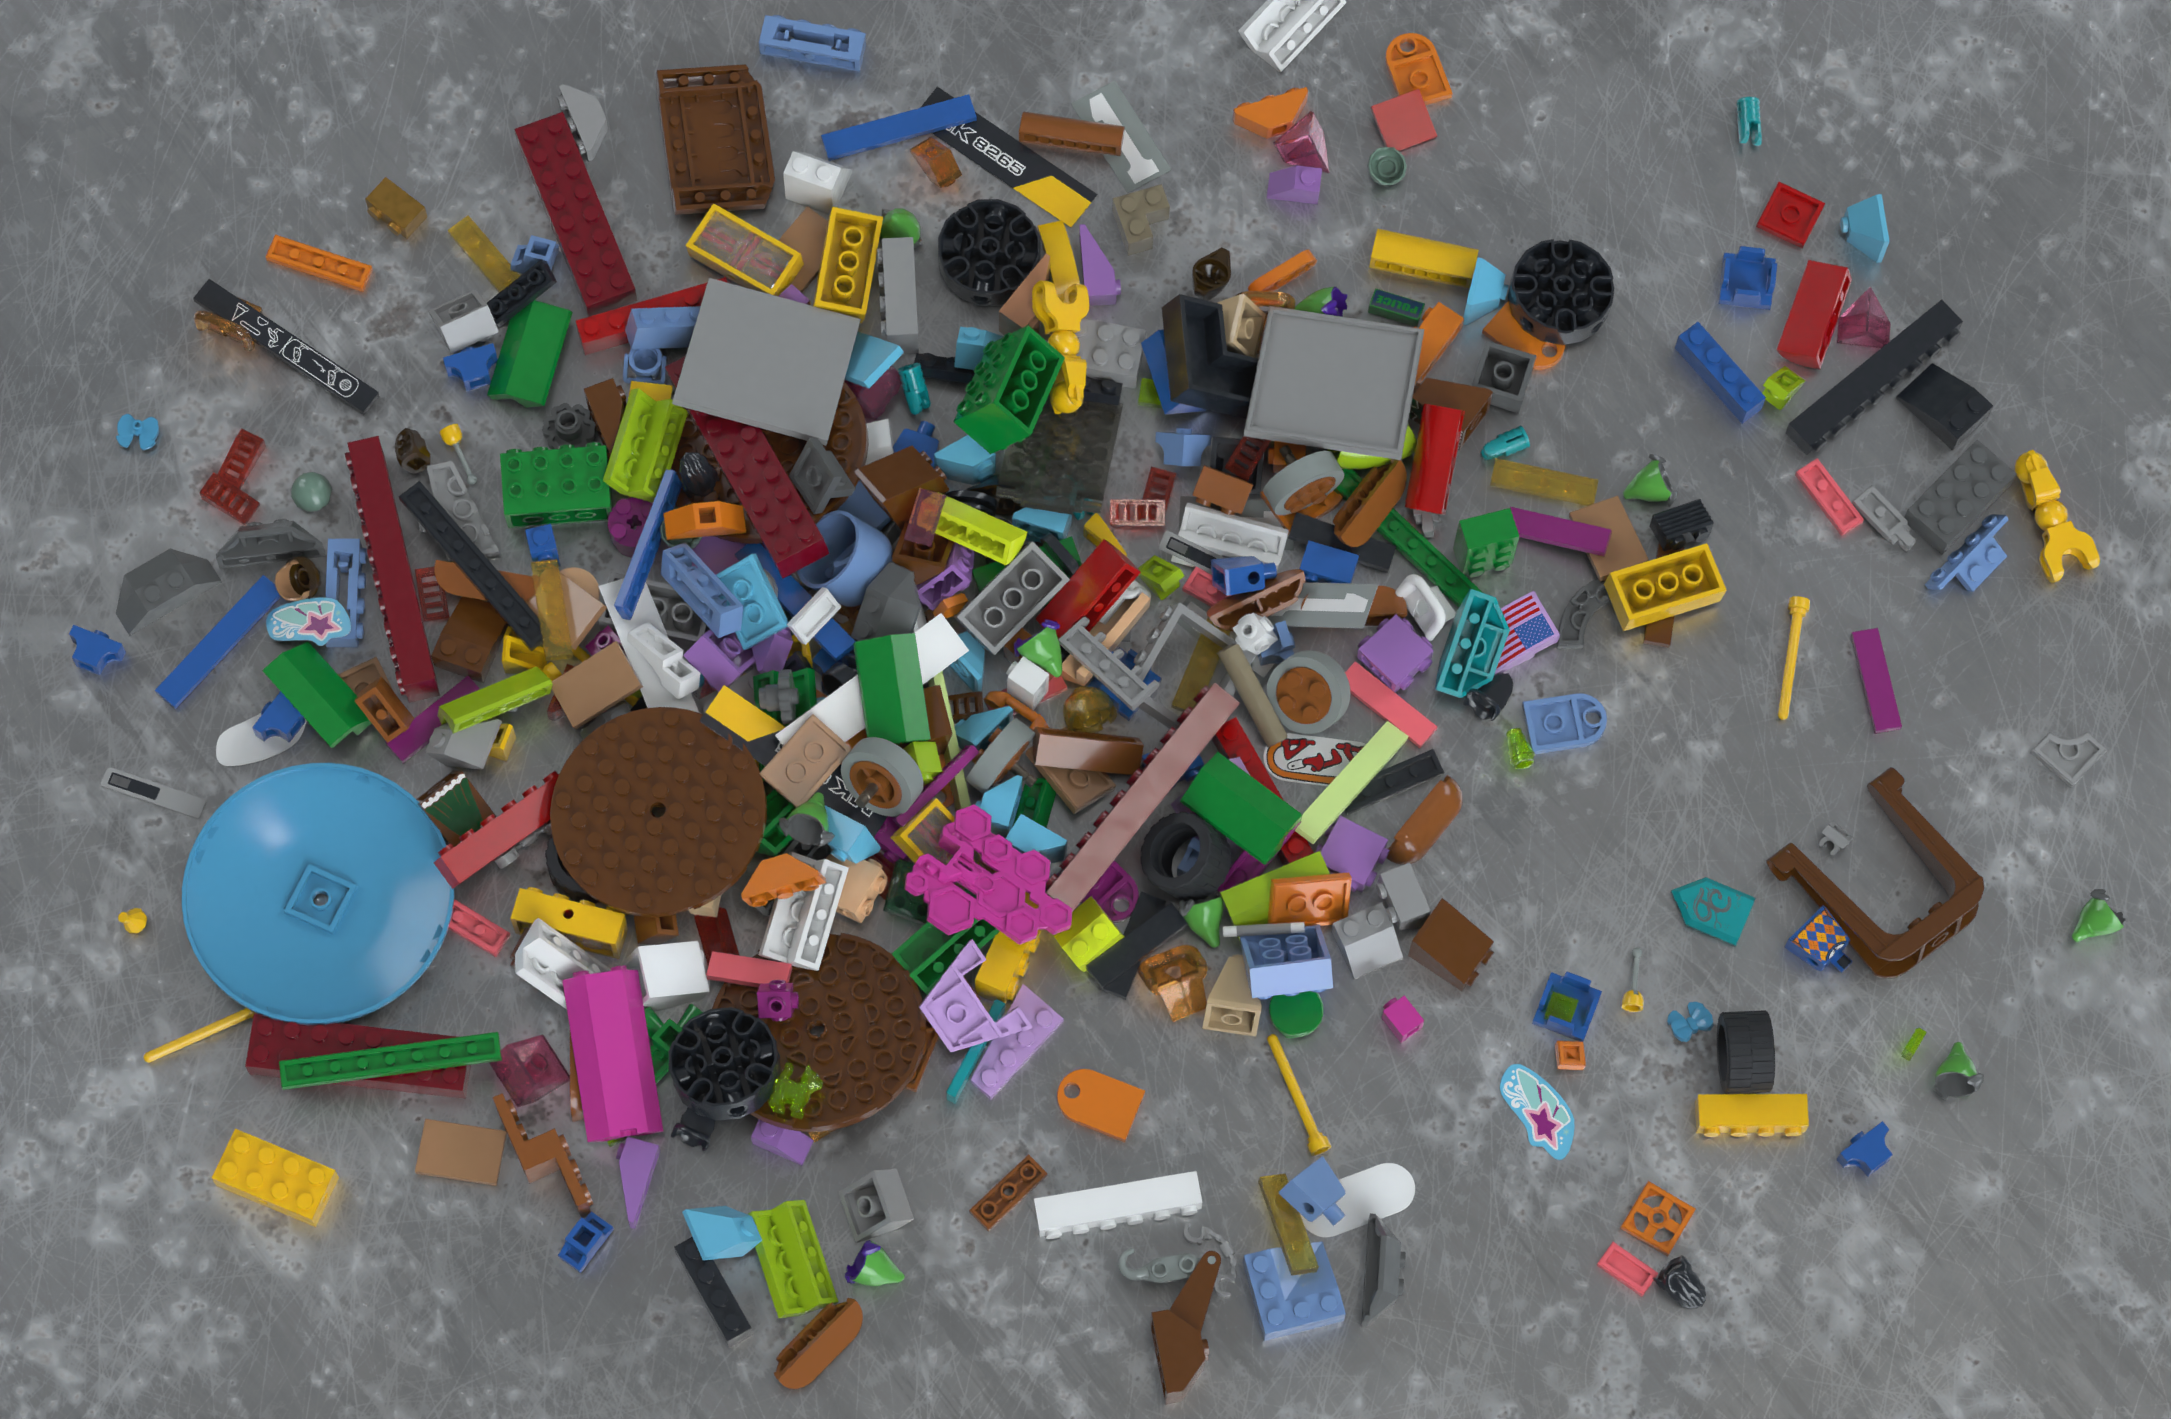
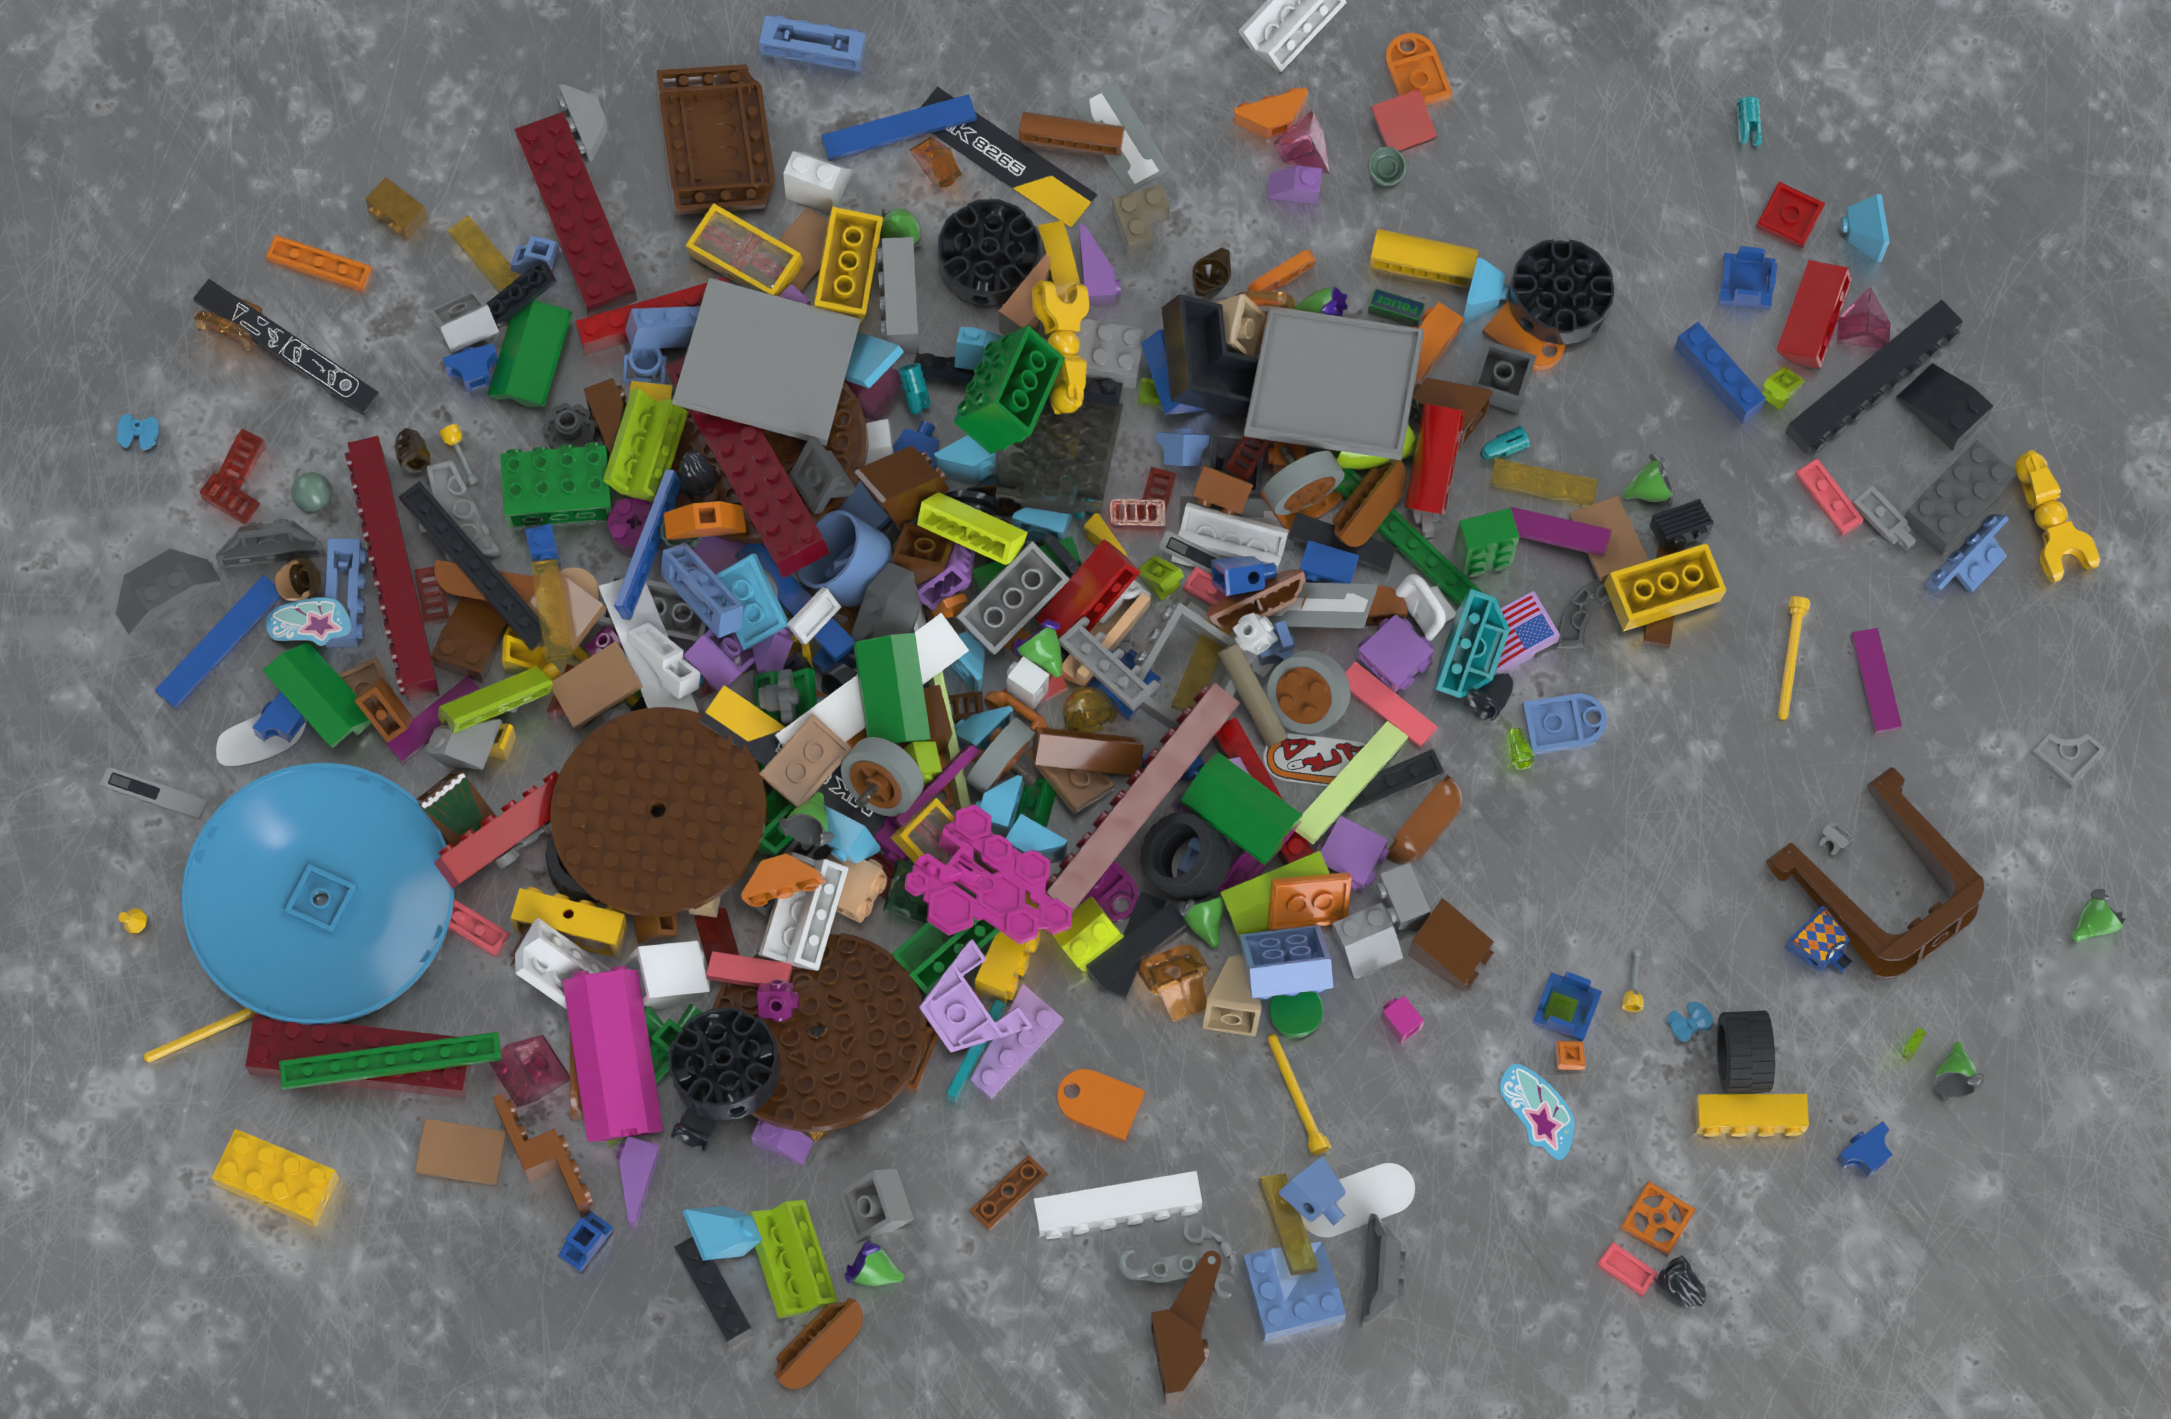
blue brick [69,625,126,675] -> none
clear neon green animal [768,1062,823,1119] -> none
tile [904,488,946,547] -> none
light grey bar [1223,922,1305,937] -> none
teal tile [1671,877,1756,946] -> none

